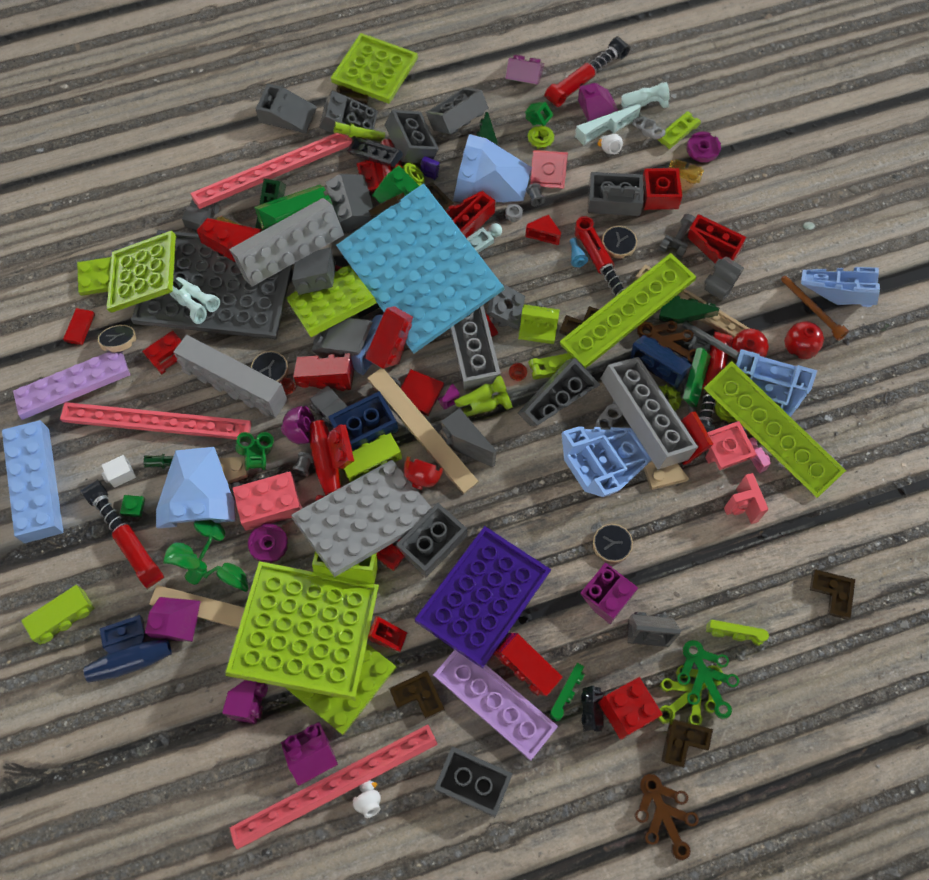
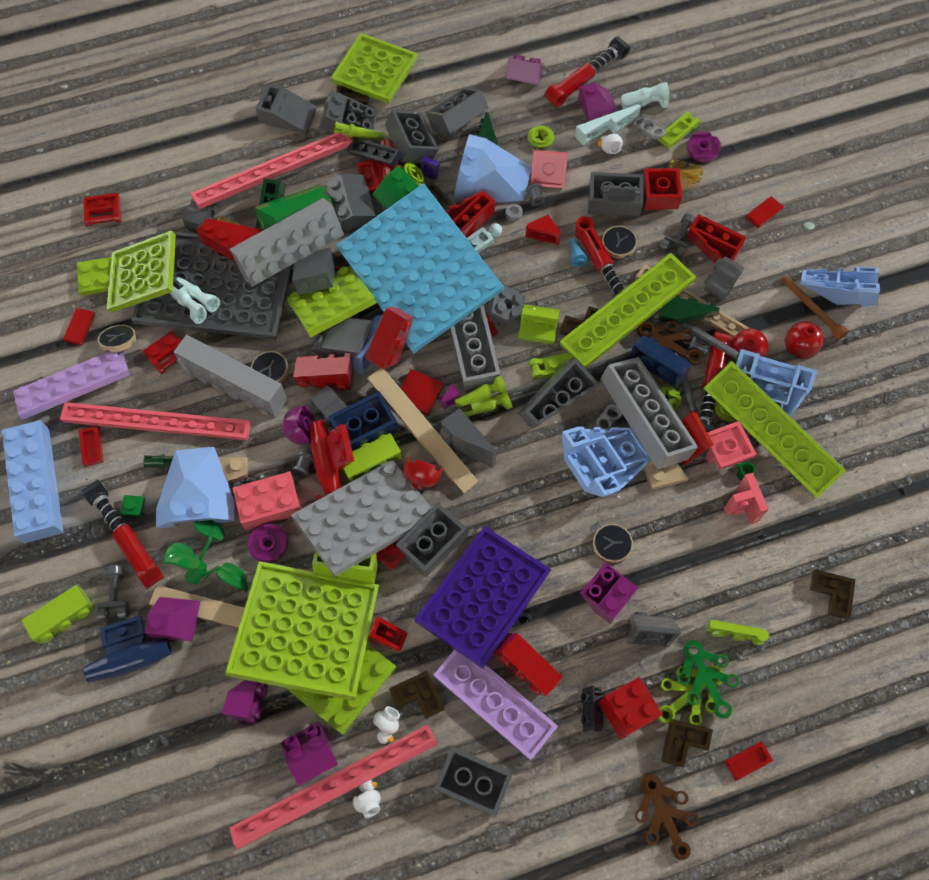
white brick [102,455,136,488] -> none
green piece [235,432,274,471] -> none
clear red plate [279,378,297,395] -> none
dark brown tile [368,192,405,217] -> none
clear red plate [509,363,527,381] -> none
green brick [525,101,553,126] -> none
green plate [550,662,585,722] -> none
green tile [683,348,711,407] -> none
bright pink plate [749,437,771,473] -> none
none -> red tile [79,426,104,467]
none -> red plate [83,193,122,227]
none -> dark grey bar [97,565,129,621]
none -> white animal [373,706,400,744]
none -> red tile [724,741,774,781]
none -> green plate [736,462,756,480]
none -> red tile [746,196,784,229]

